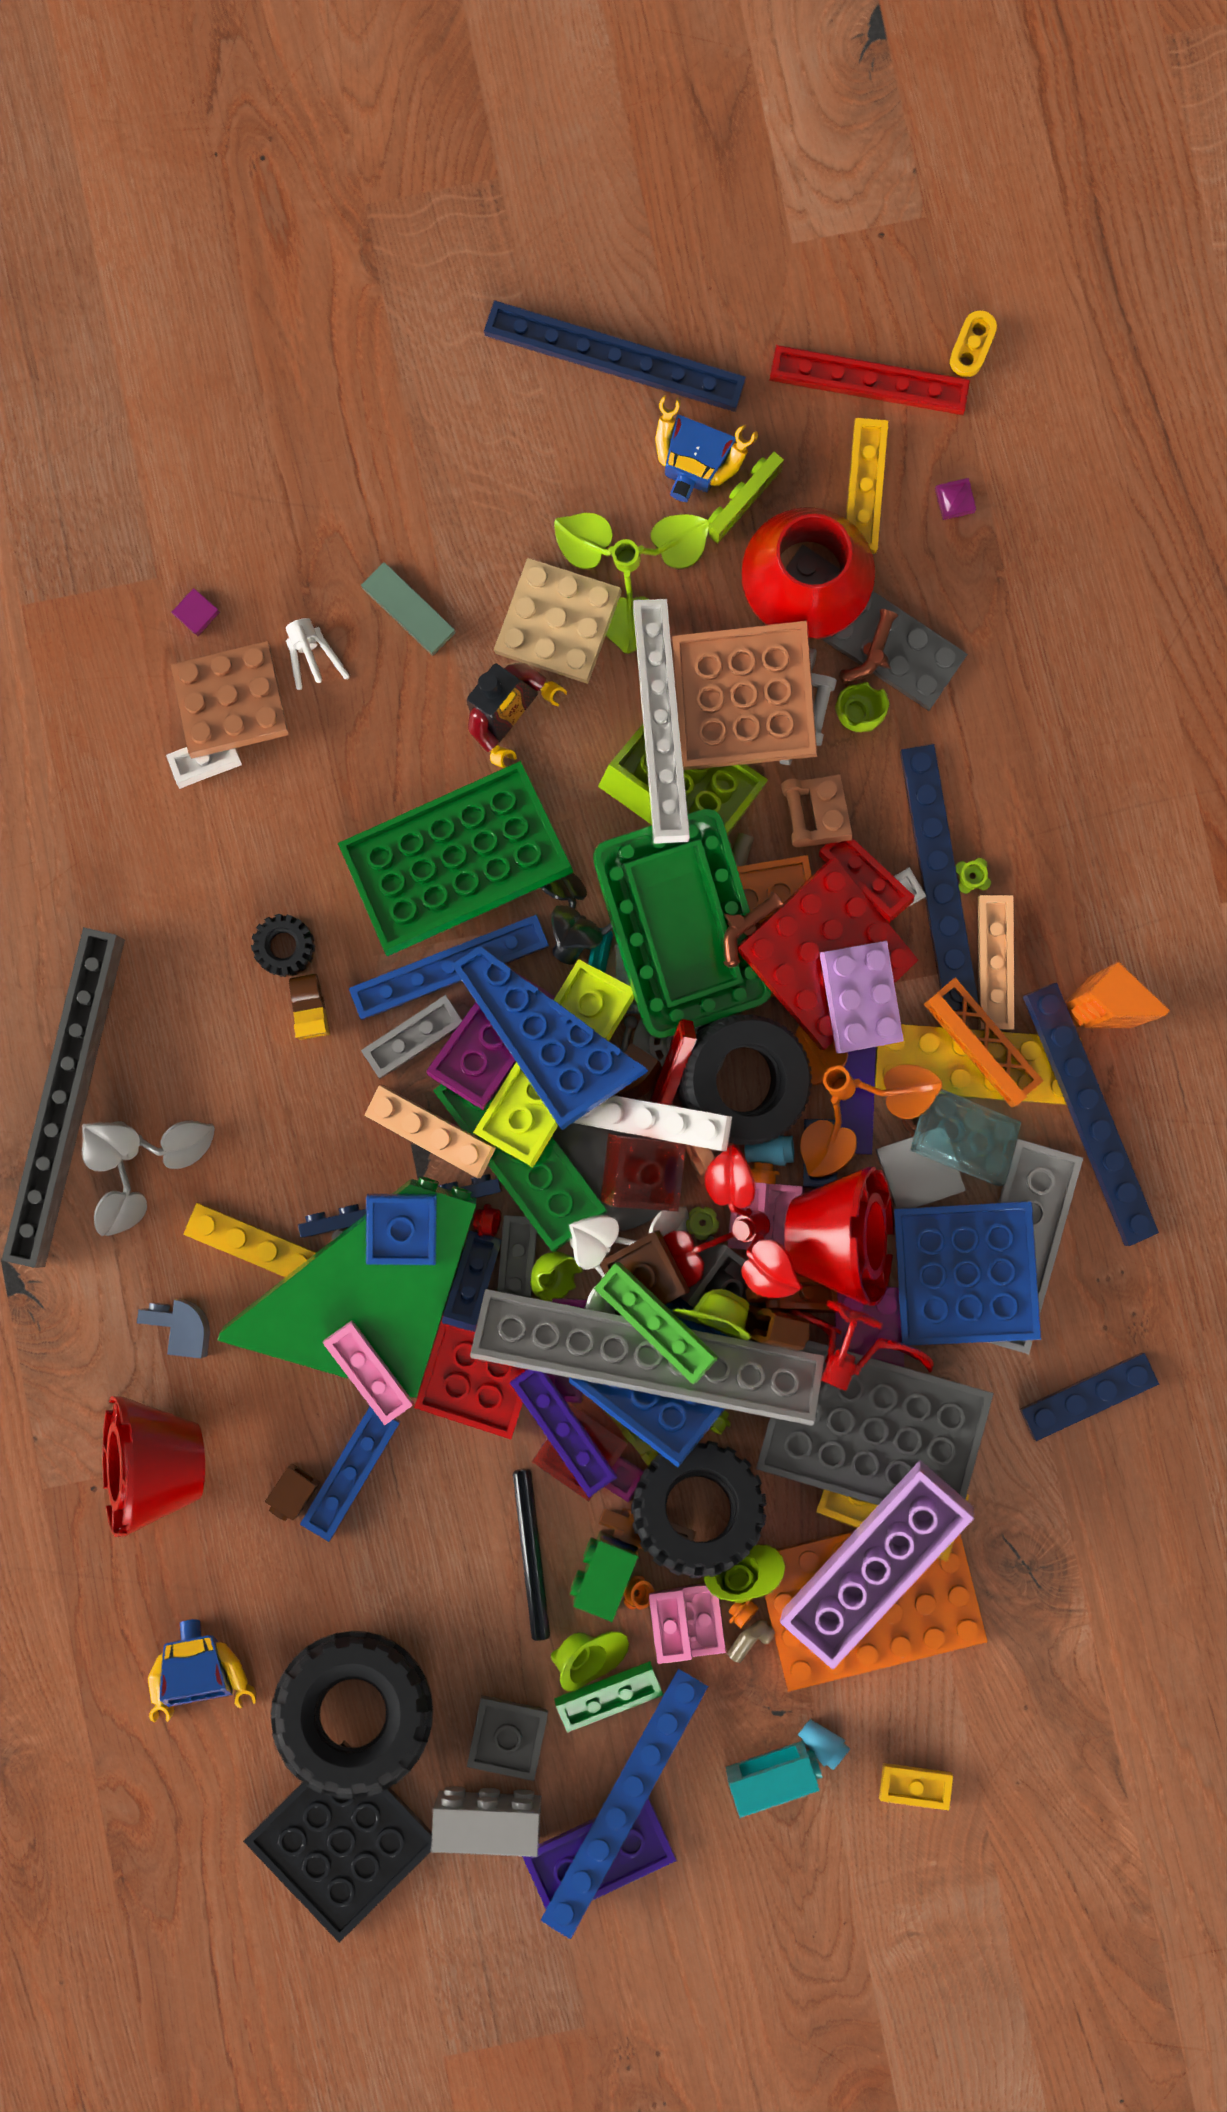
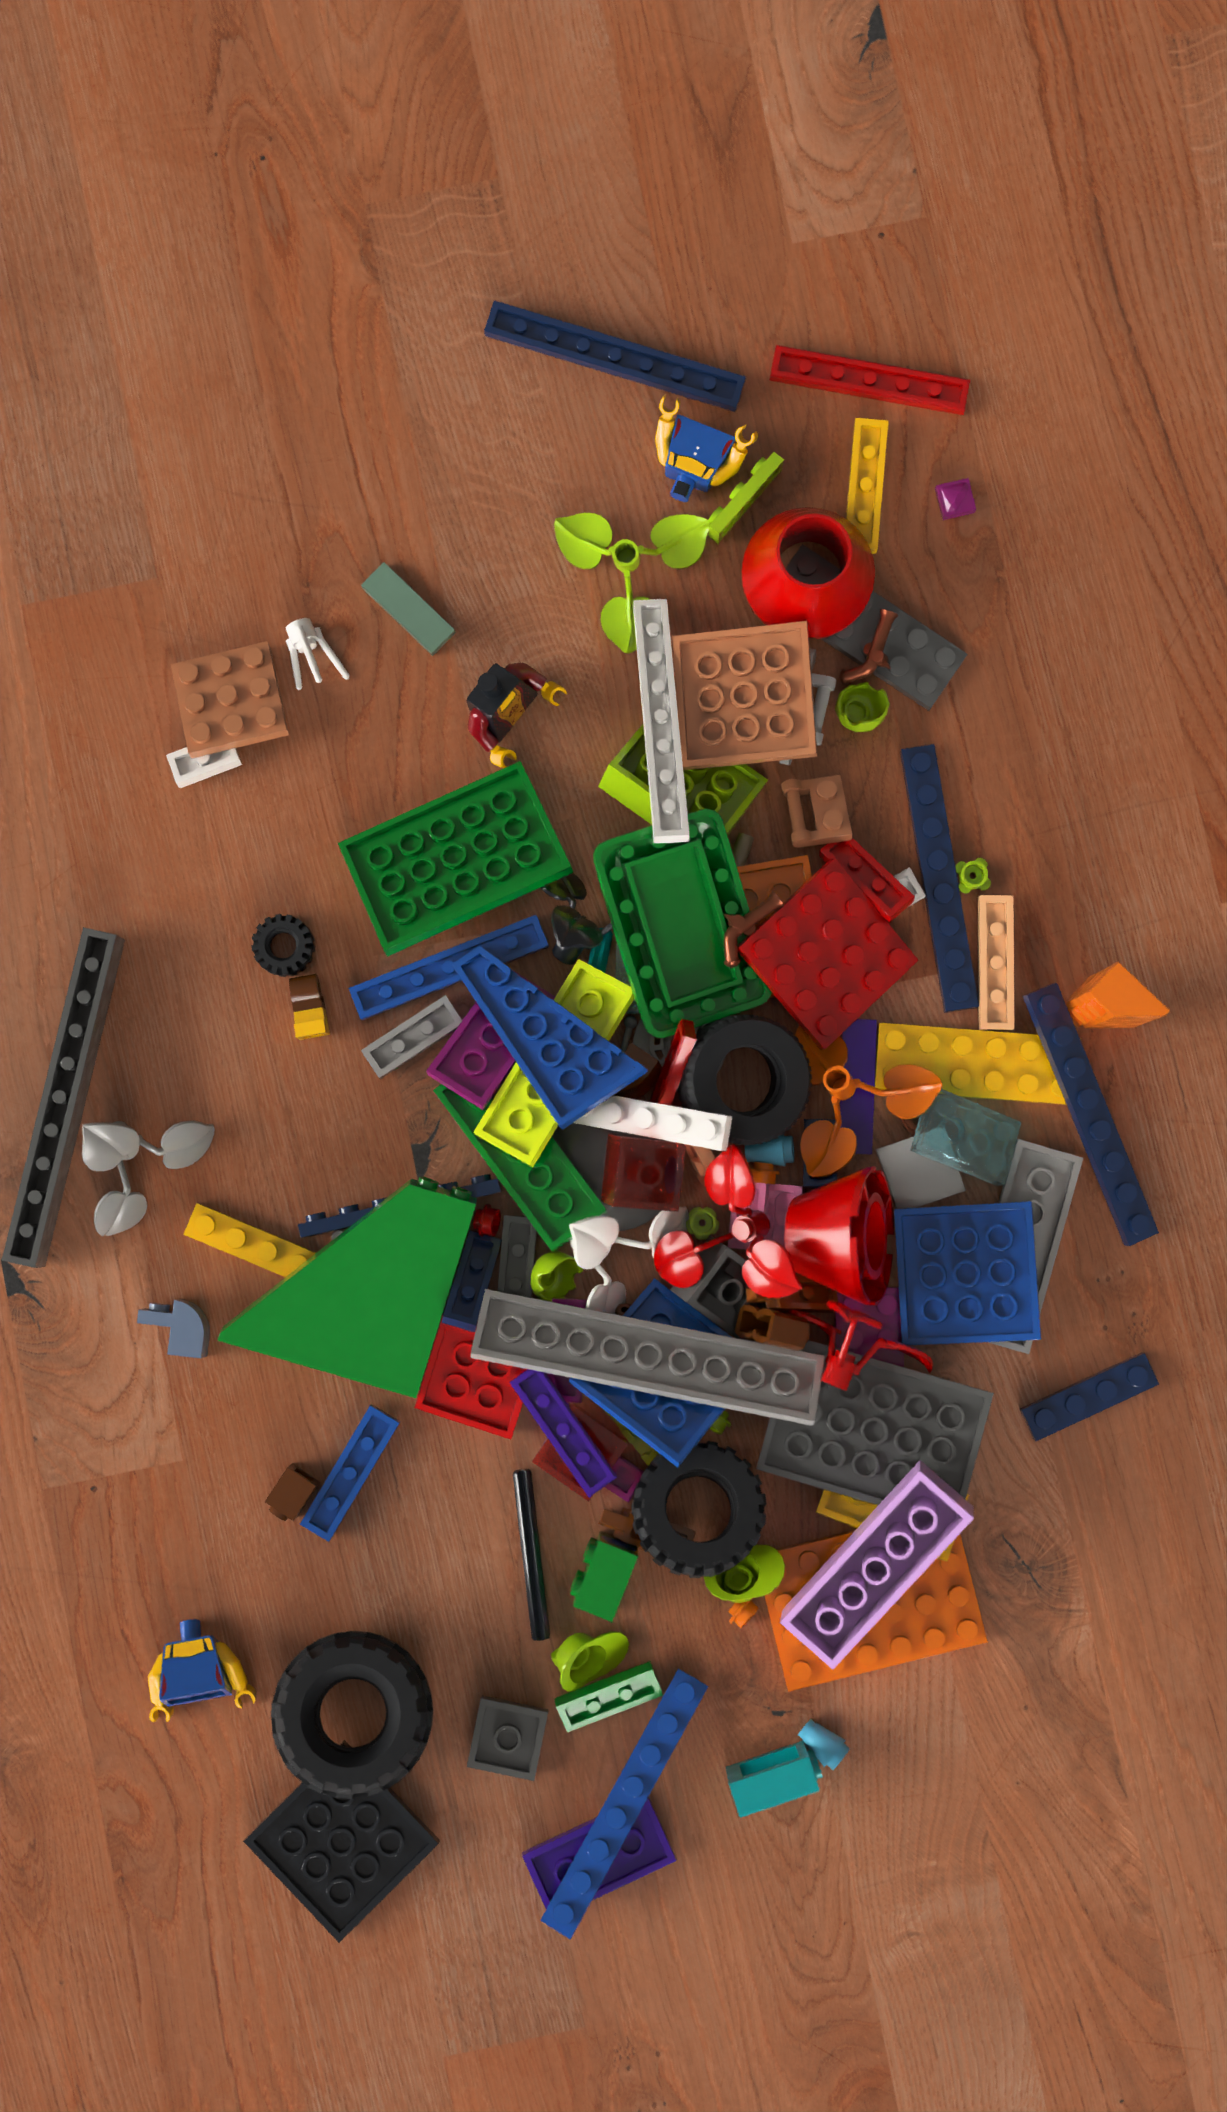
red cone [102,1396,205,1537] -> none
magenta tile [171,588,220,637] -> none
bright pink plate [323,1320,413,1425] -> none
light nougat plate [365,1085,496,1178] -> none
blue tile [366,1194,437,1265] -> none
light grey brick [431,1786,542,1857] -> none
tan plate [494,558,622,684] -> none
bright green plate [594,1262,719,1384] -> none
reddish brown plate [599,1230,691,1305] -> none
orange plate [623,1576,654,1610] -> none
bright pink slope [649,1583,726,1664] -> none
lime piece [672,1289,751,1340] -> none
dark tan arm [727,1620,775,1663] -> none
lavender plate [819,941,904,1053] -> none
yellow plate [879,1763,953,1810] -> none
orange fence [923,977,1043,1107] -> none
yellow plate [950,310,997,377] -> none

